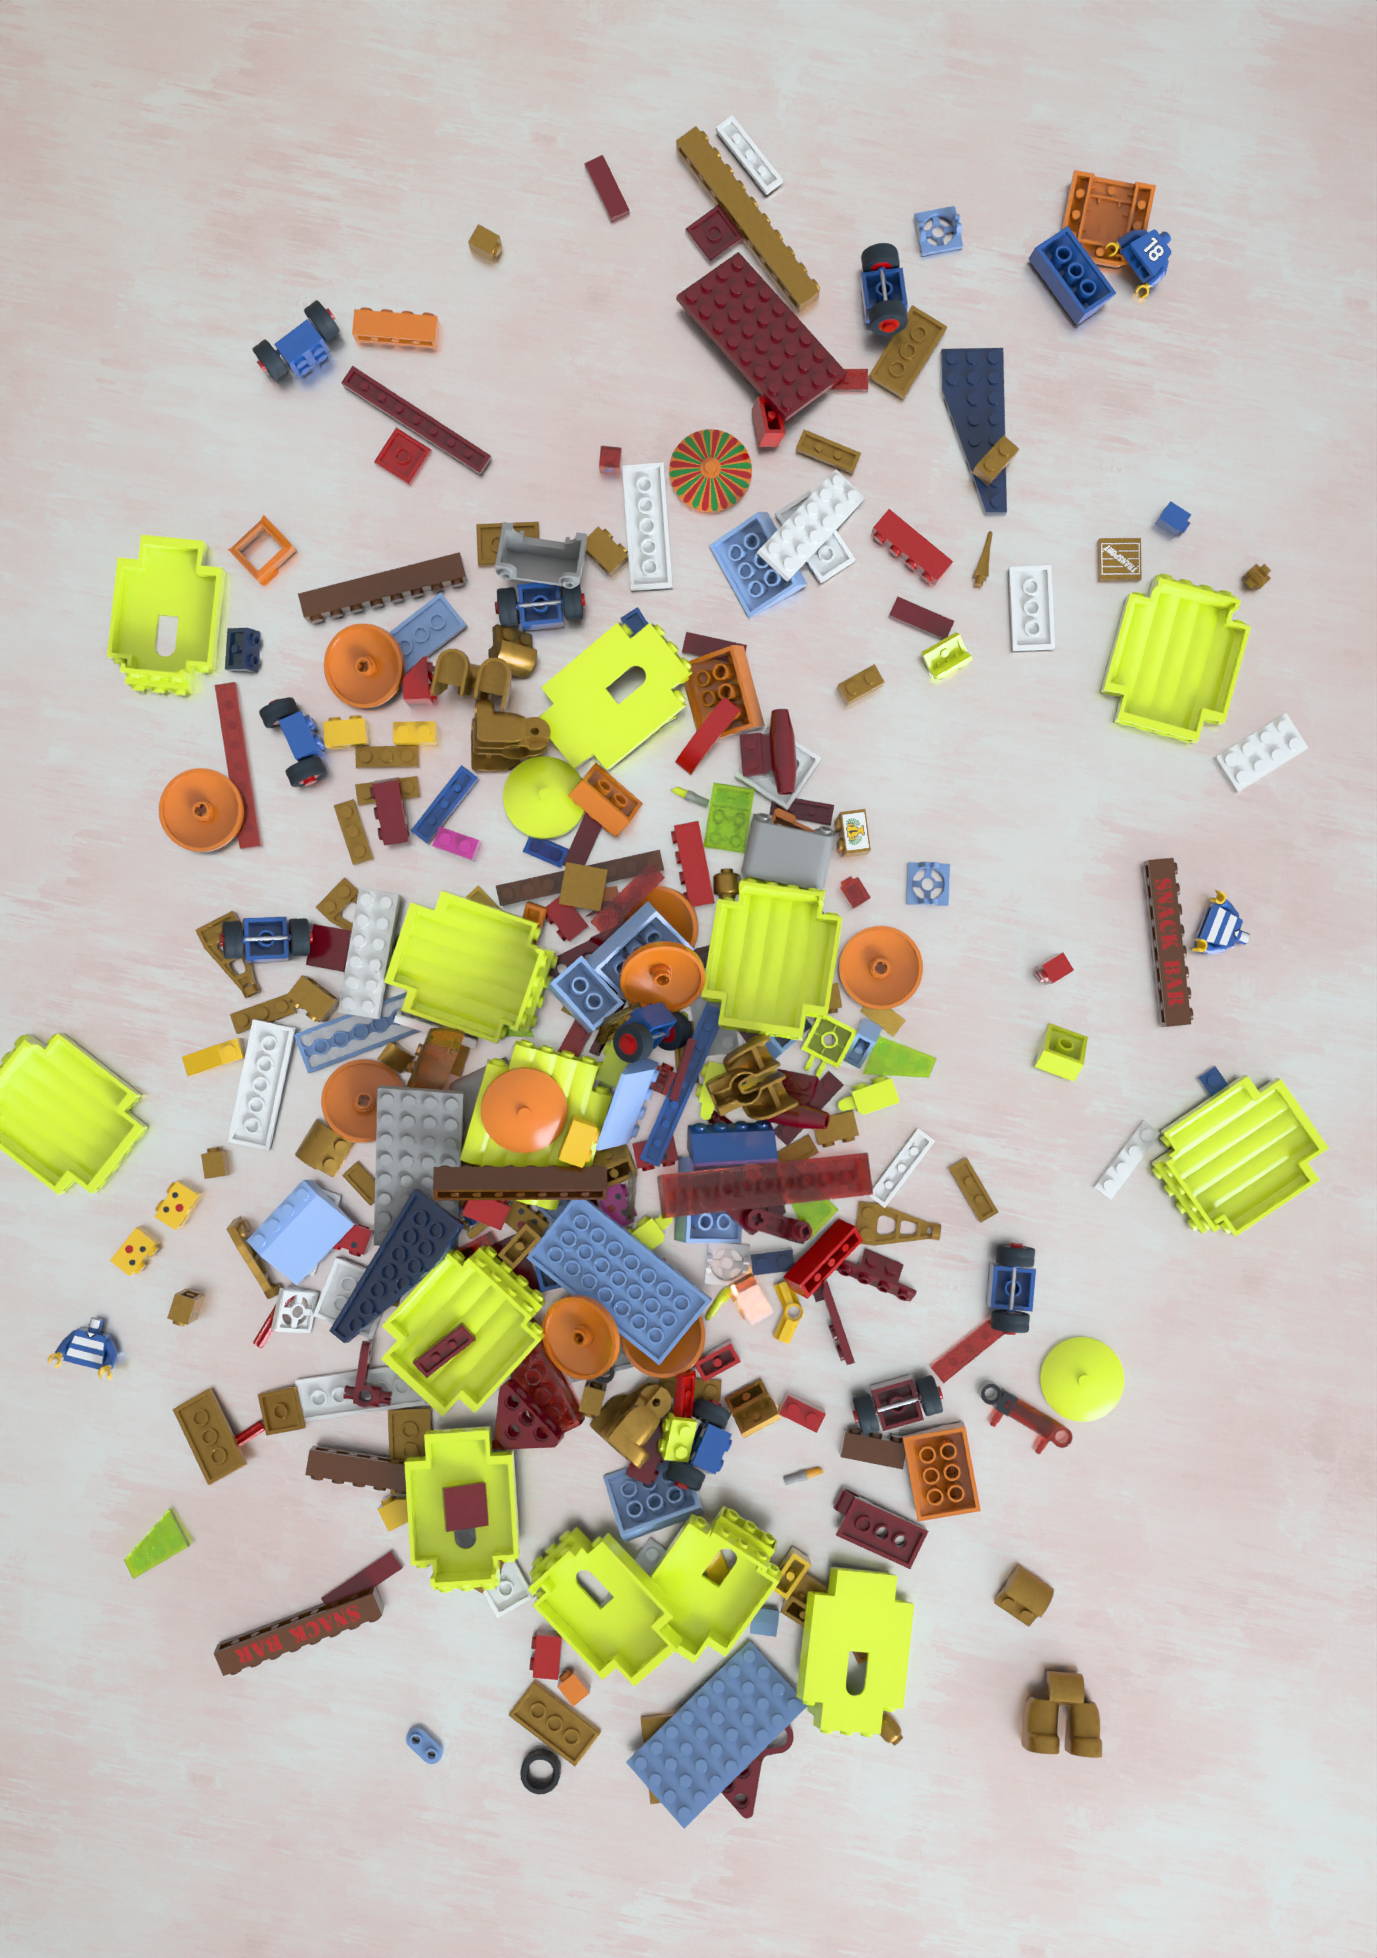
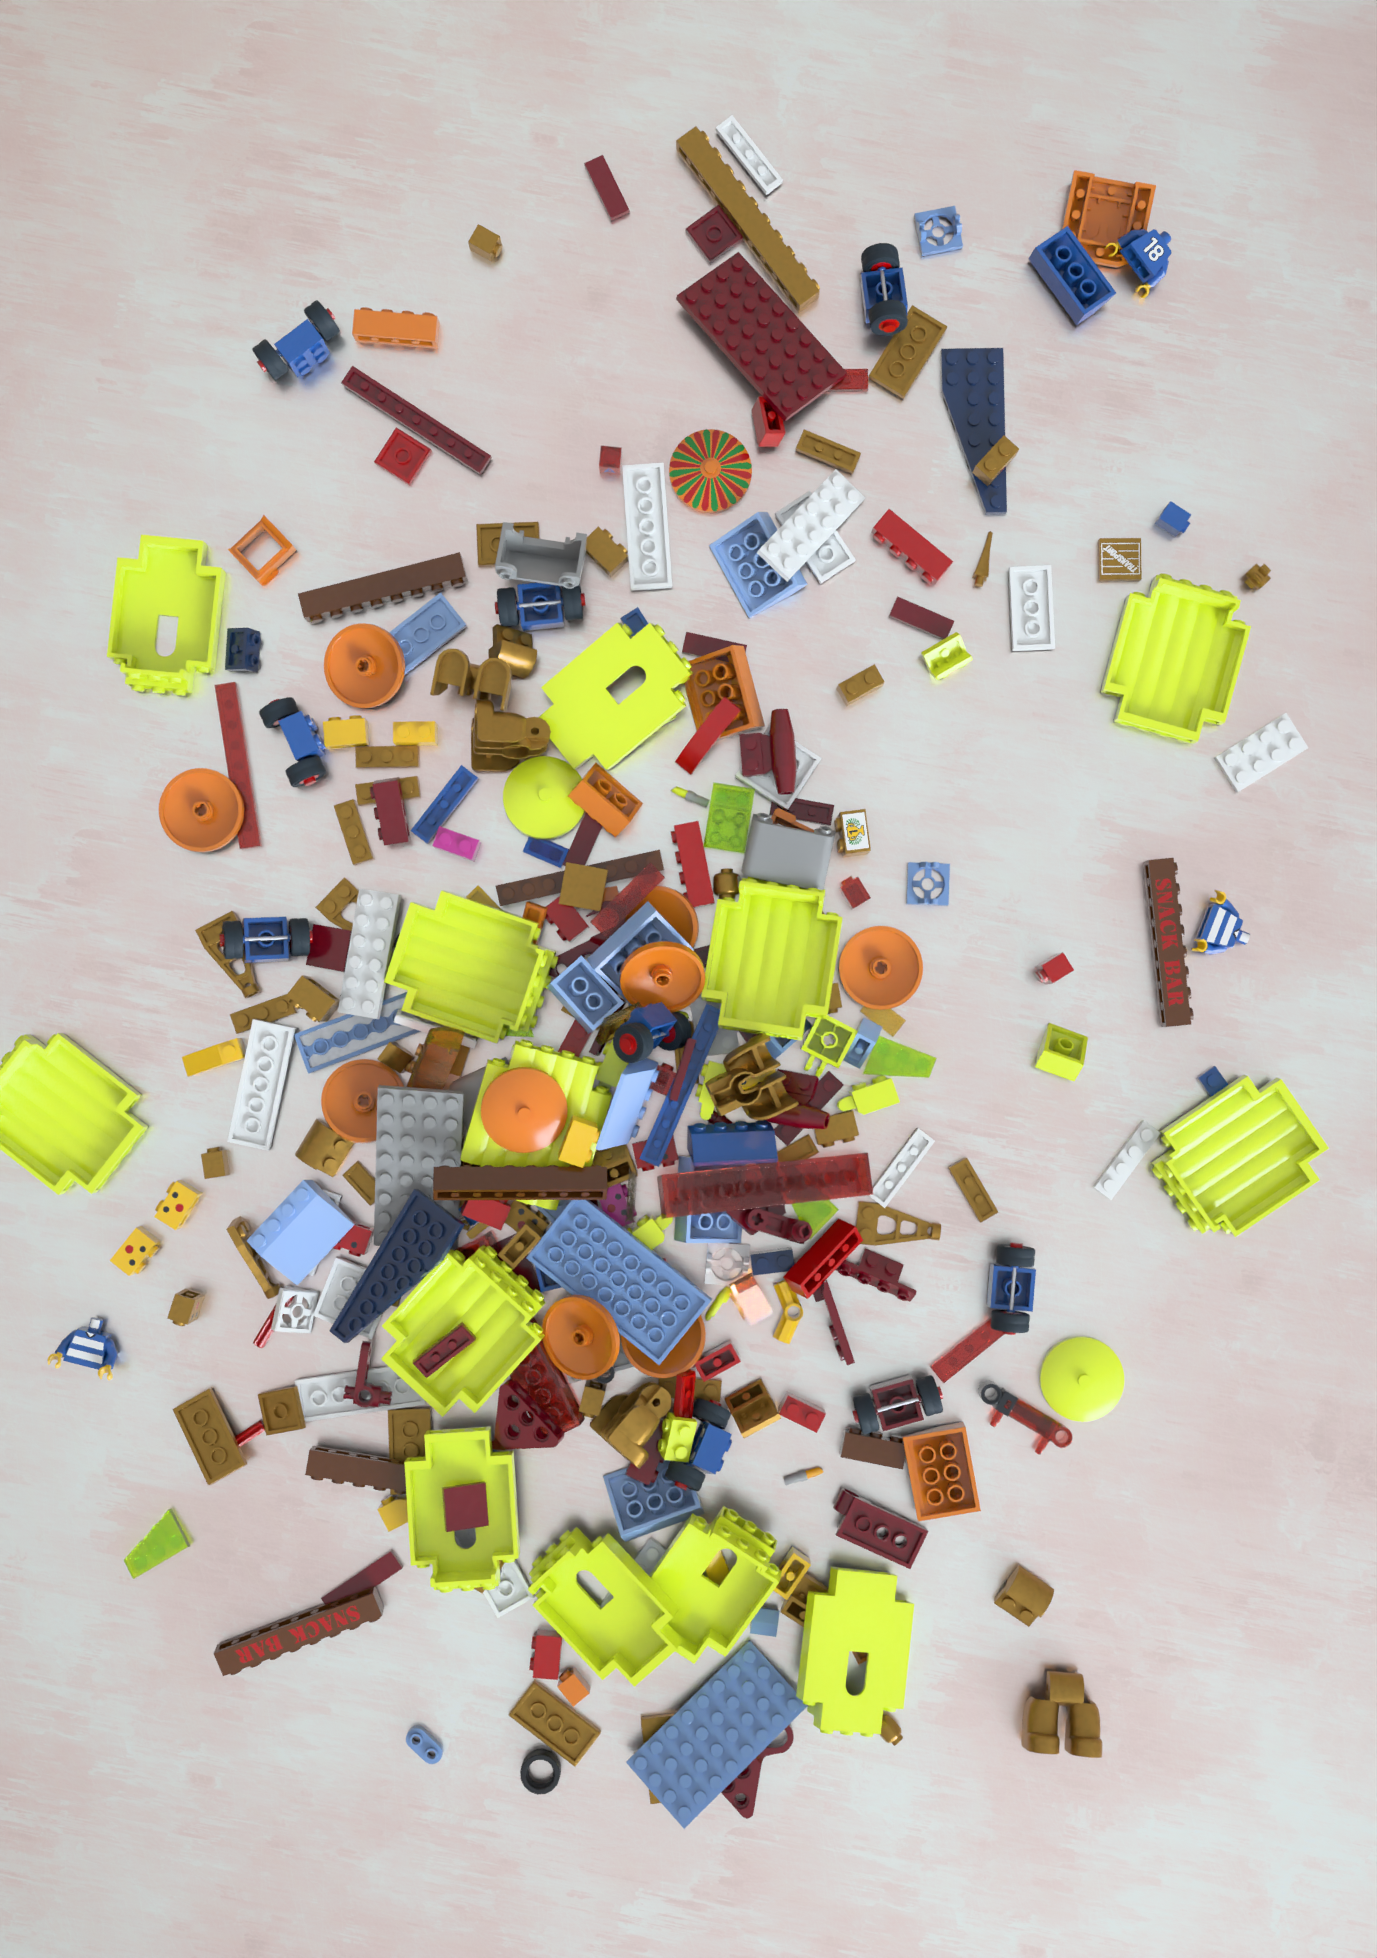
red slope [403,656,437,706] -> none

